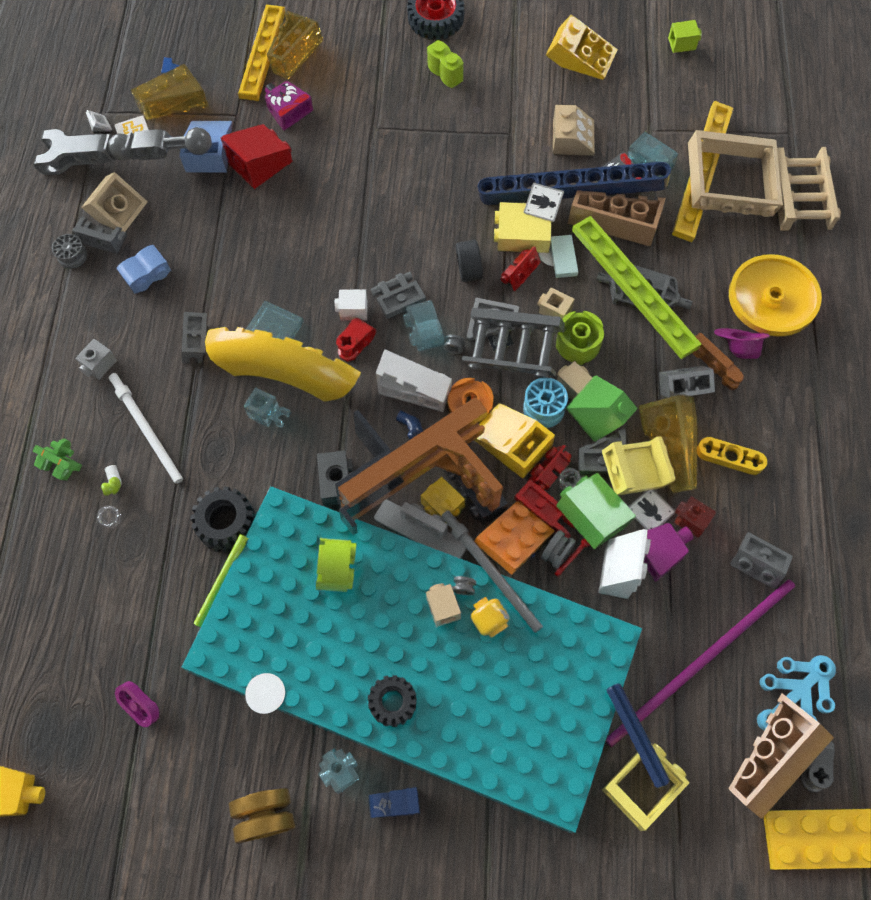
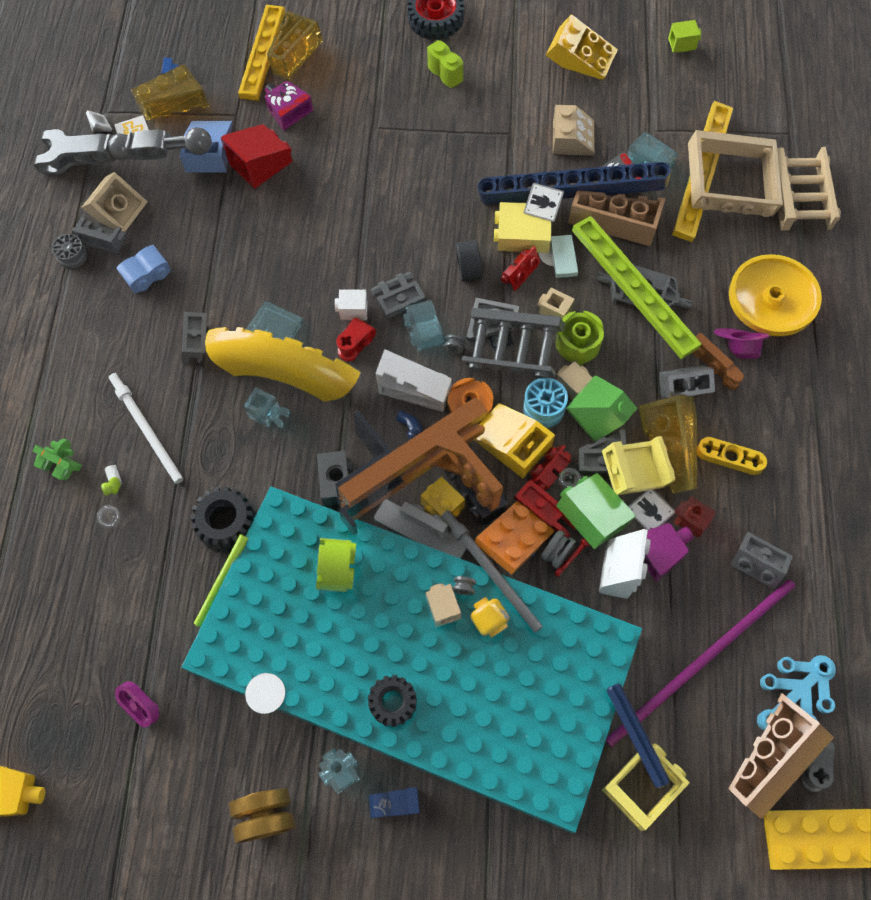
light grey brick [75,339,117,380] -> none

